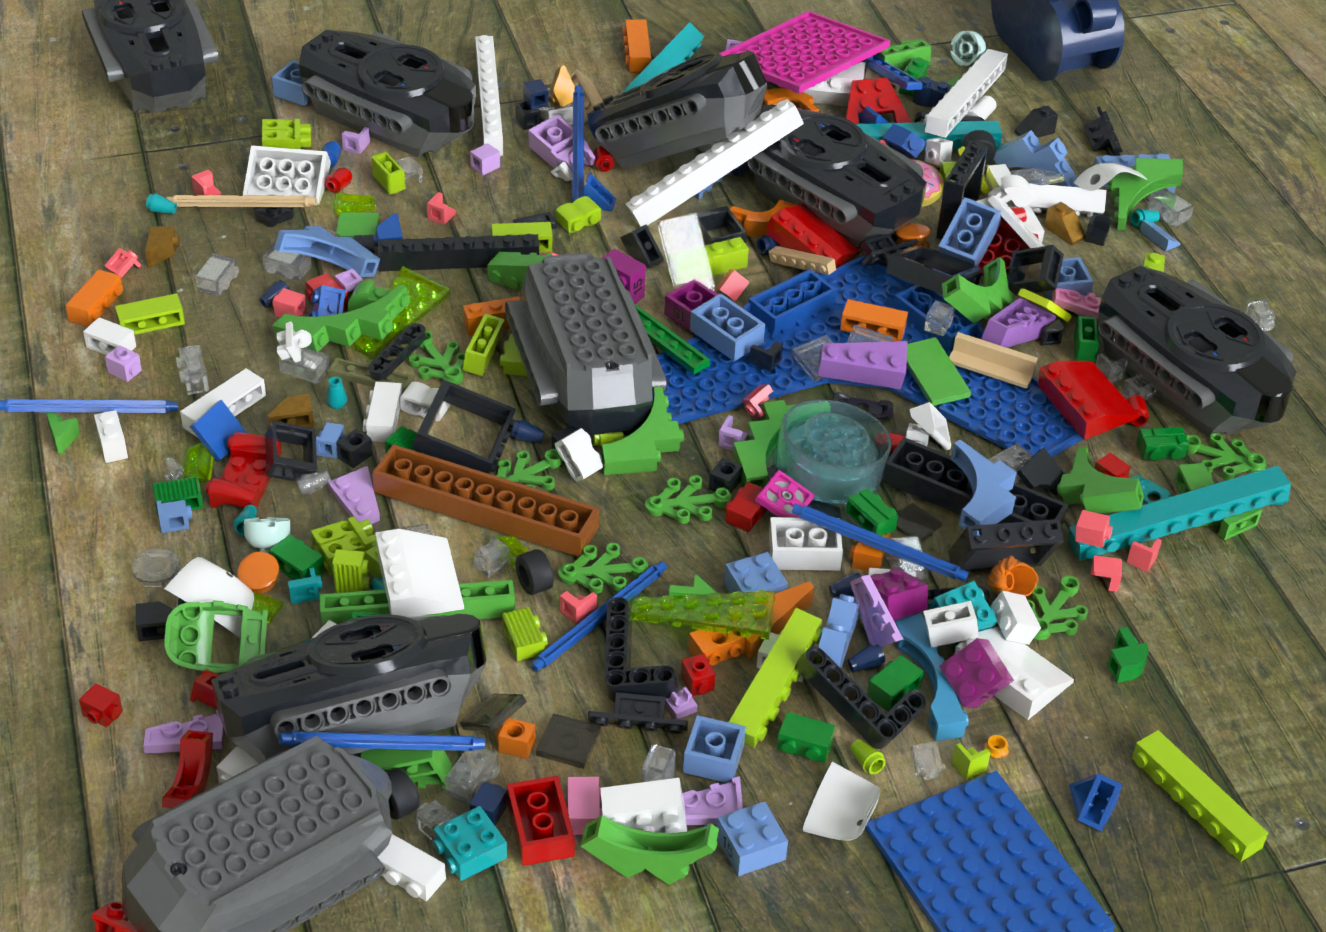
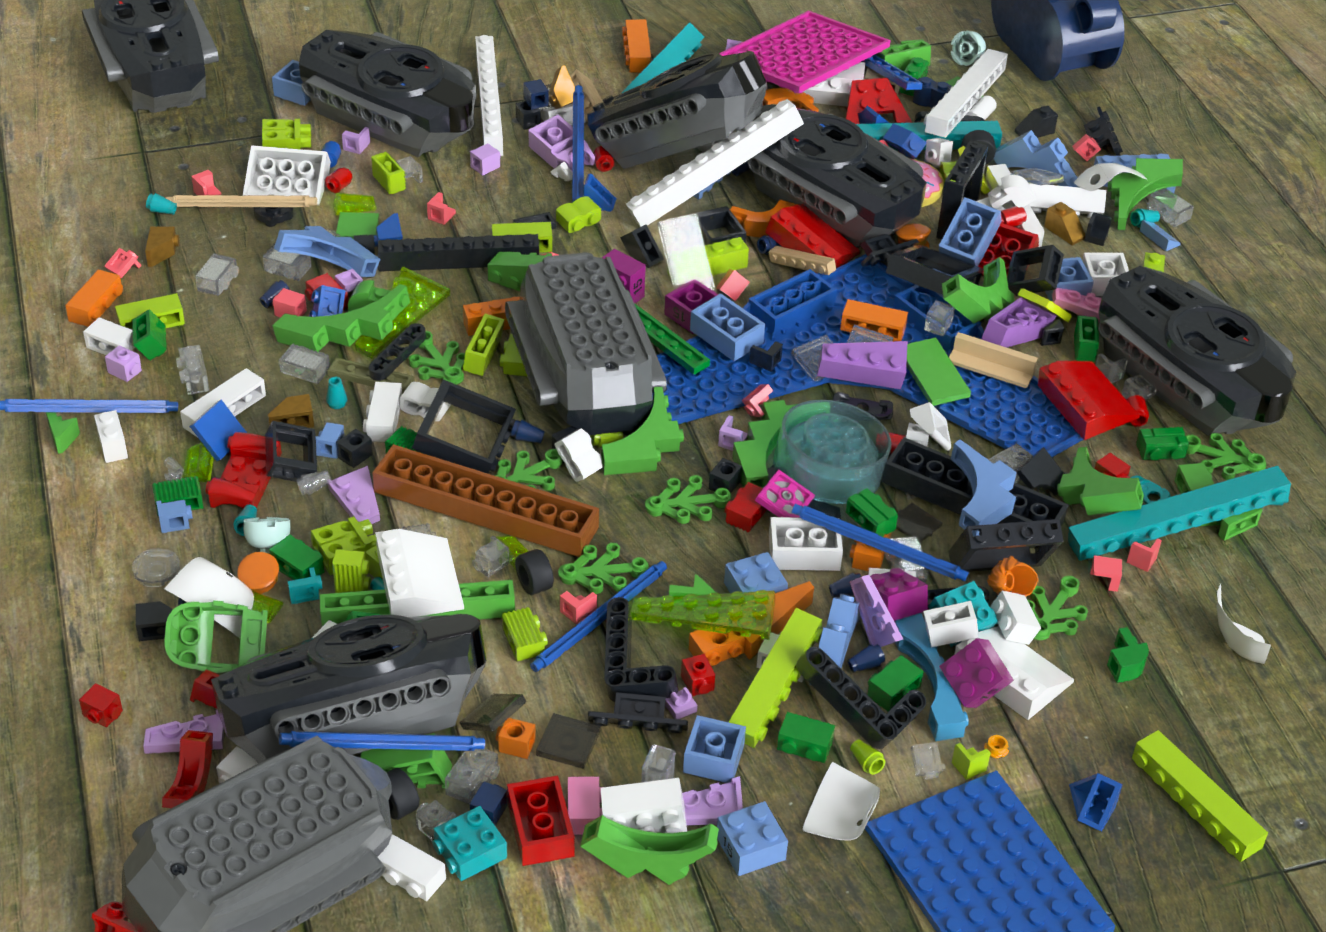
white hips [277,321,312,363] -> none
white tile [988,195,1044,248] -> none
coral brick [1075,510,1113,548] -> none
clear brick [1246,299,1275,331] -> none
none -> green brick [132,309,167,360]
none -> coral bracket [1072,134,1101,161]
none -> white brick [1082,253,1129,297]
none -> white piece [1217,584,1271,664]

